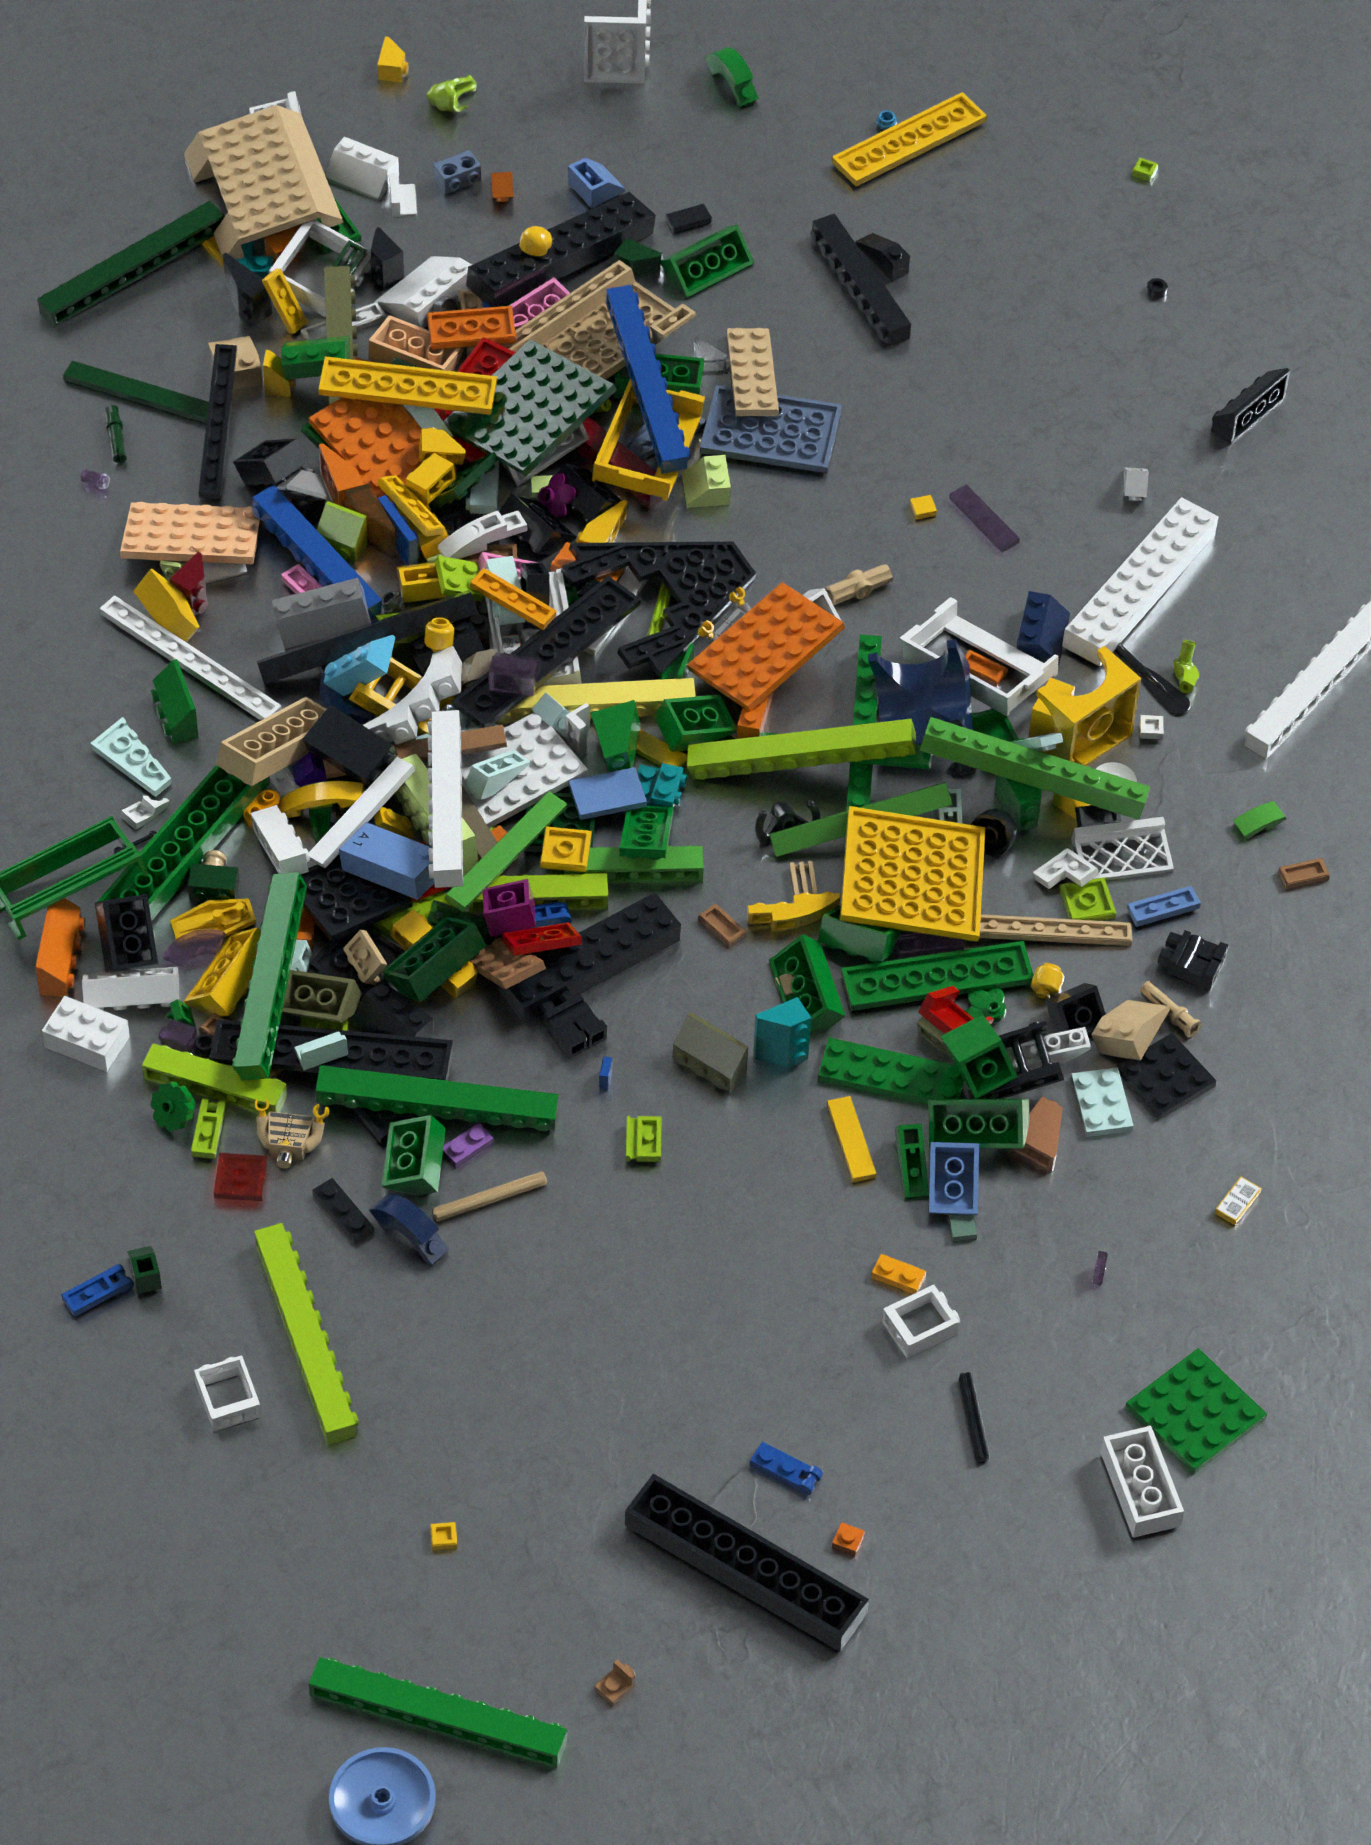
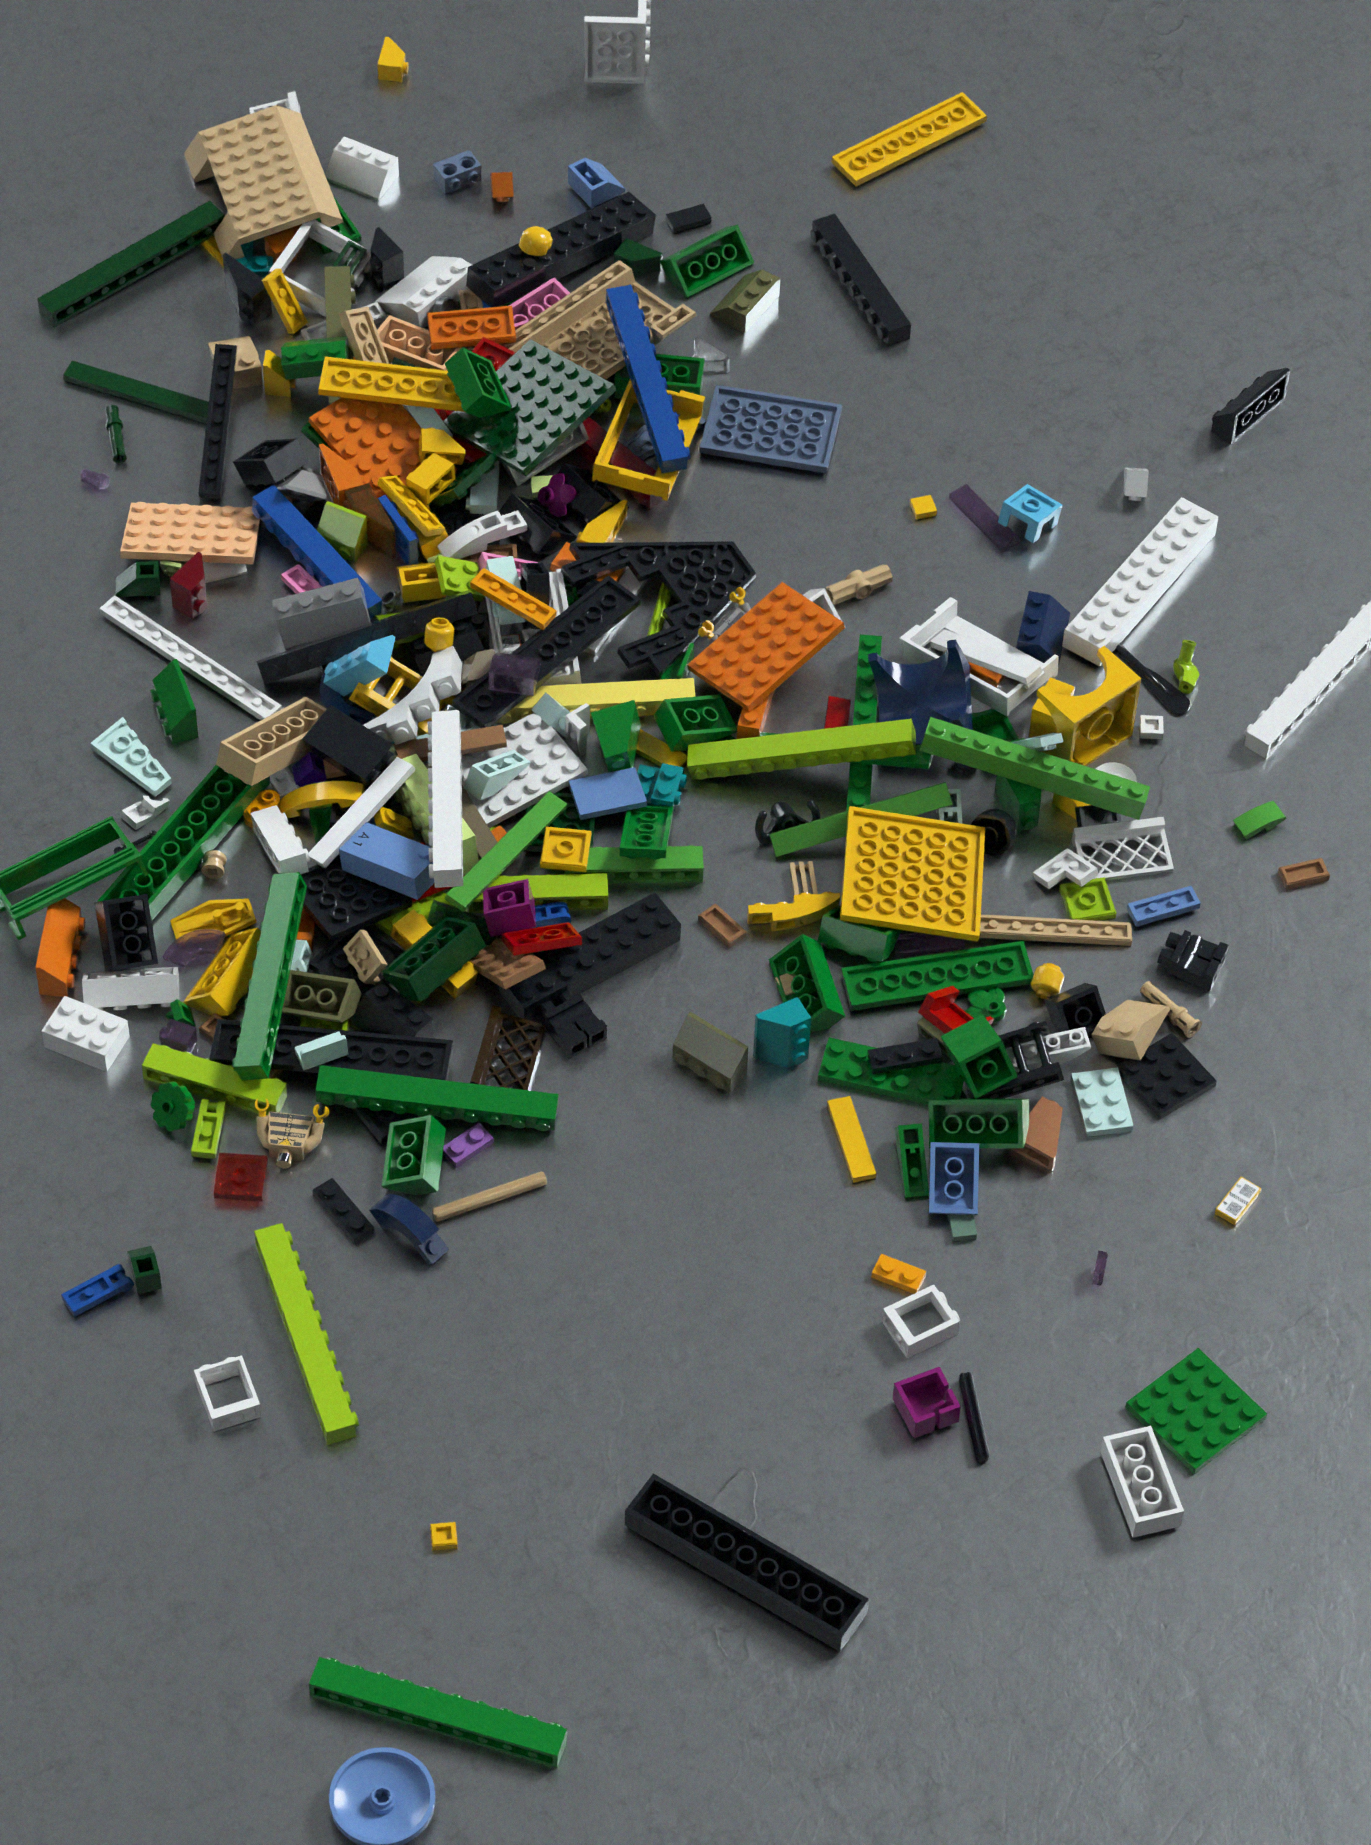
yellow piece [133,569,199,643] -> none
dark green brick [188,863,239,902] -> none
black plate [193,1034,214,1057] -> none
white panel [389,173,417,218] -> none
lime piece [426,75,477,113] -> none
medium nougat bracket [594,1660,635,1707] -> none
blue tile [599,1056,613,1090] -> none
lime plate [626,1116,662,1162] -> none
yellowish green slope [682,455,731,508] -> none
green arch [705,47,759,107] -> none
tan plate [726,328,779,416] -> none
blue plate [750,1441,824,1495] -> none
orange plate [832,1522,865,1556] -> none
black slope [856,233,910,281] -> none
dark azure plate [876,110,897,129] -> none
lime tile [1131,157,1159,182] -> none
black tile [1146,278,1168,298] -> none
none -> dark green slope [116,561,160,597]
none -> tan plate [339,307,389,364]
none -> green slope [444,347,512,418]
none -> dark brown fence [470,1005,546,1090]
none -> olive slope [710,269,780,333]
none -> red slope [824,696,851,729]
none -> black plate [867,1038,943,1074]
none -> magenta piece [892,1367,961,1439]
none -> white tile [930,629,1042,684]
none -> medium azure panel [998,484,1062,543]

